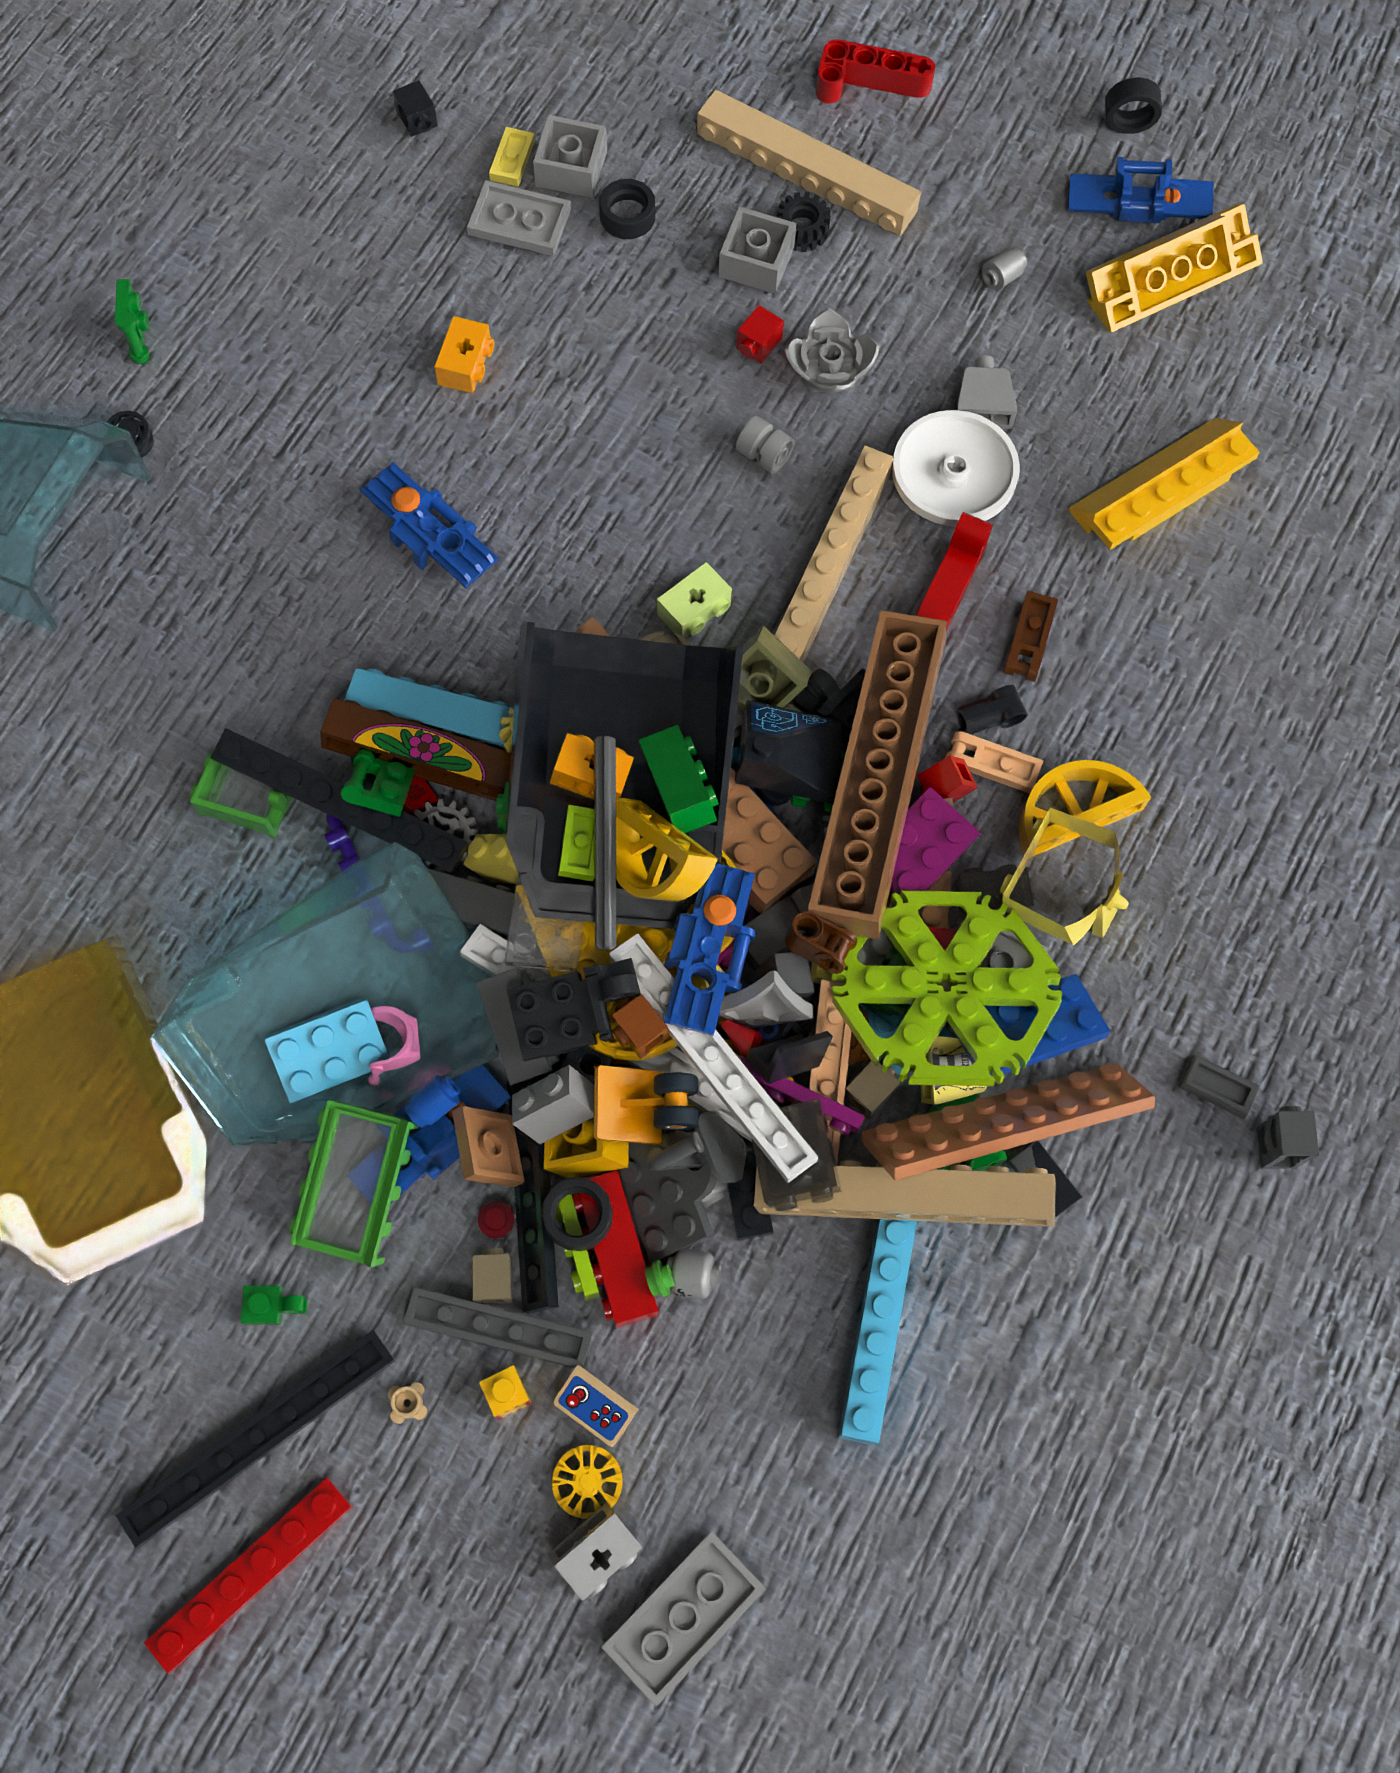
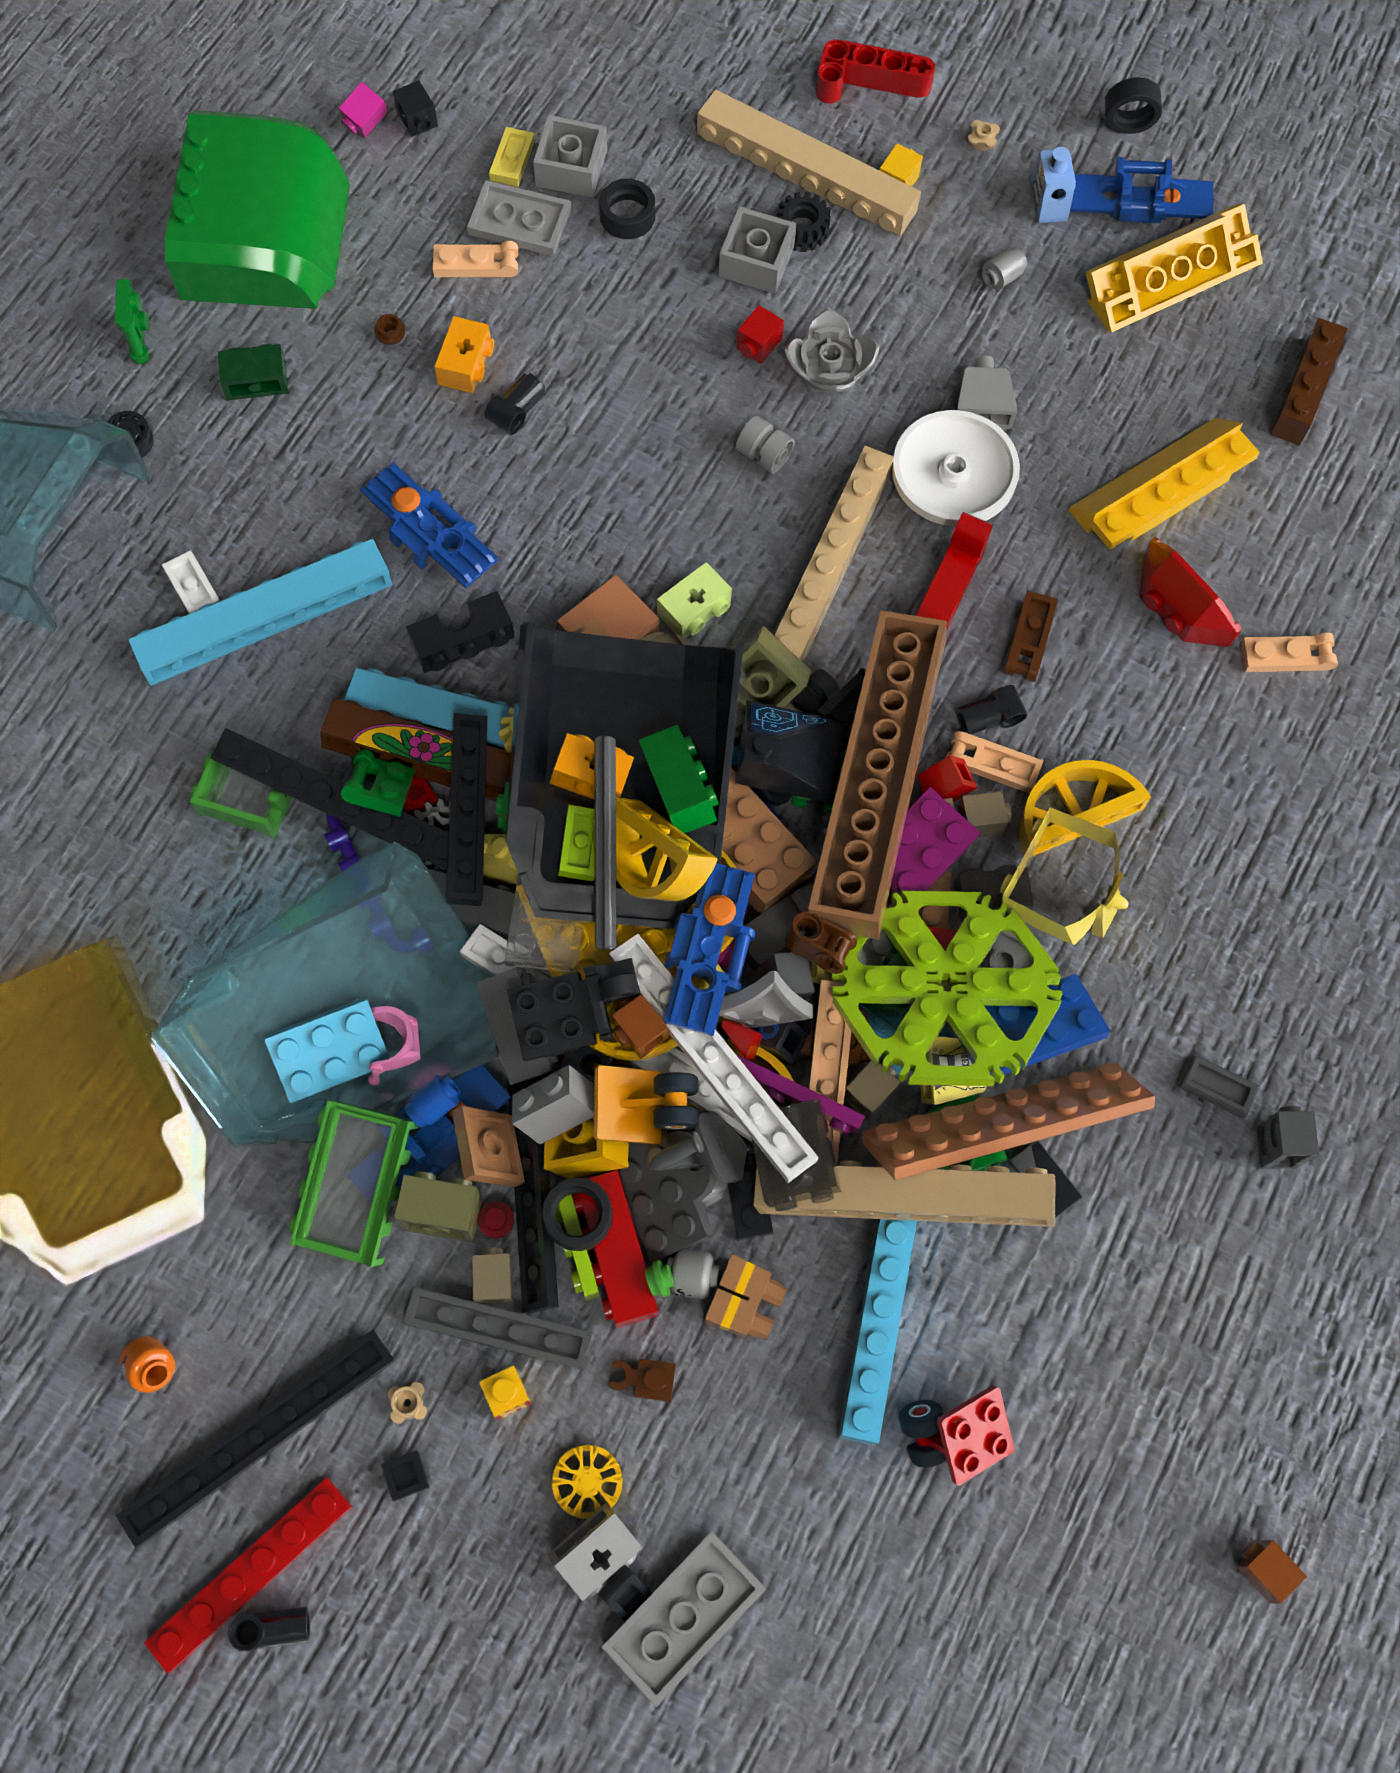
green plate [240,1286,308,1325] -> none
slope [553,1365,639,1447] -> none
black panel [745,1031,833,1084] -> none
none -> orange head [119,1336,175,1393]
none -> medium azure brick [128,539,392,686]
none -> white plate [162,550,220,614]
none -> green slope [165,110,350,309]
none -> dark green brick [218,344,289,401]
none -> black piece [228,1607,310,1651]
none -> dark pink brick [339,81,388,138]
none -> reddish brown plate [374,314,406,345]
none -> black plate [381,1450,430,1502]
none -> olive brick [394,1171,483,1243]
none -> black arch [406,591,515,673]
none -> light nougat plate [433,241,519,277]
none -> black plate [445,713,487,906]
none -> black piece [484,373,545,435]
none -> nougat panel [557,575,659,640]
none -> black plate [598,1565,652,1622]
none -> reddish brown plate [609,1359,676,1403]
none -> medium nougat hips [704,1254,788,1340]
none -> yellow brick [879,144,923,187]
none -> plate [899,1385,1014,1485]
none -> dark tan brick [958,791,1012,837]
none -> tan plate [968,120,1000,151]
none -> light blue torso [1030,147,1075,223]
none -> red wedge [1140,537,1242,647]
none -> dark orange brick [1236,1539,1307,1604]
none -> light nougat plate [1241,633,1338,672]
none -> reddish brown brick [1270,317,1348,446]

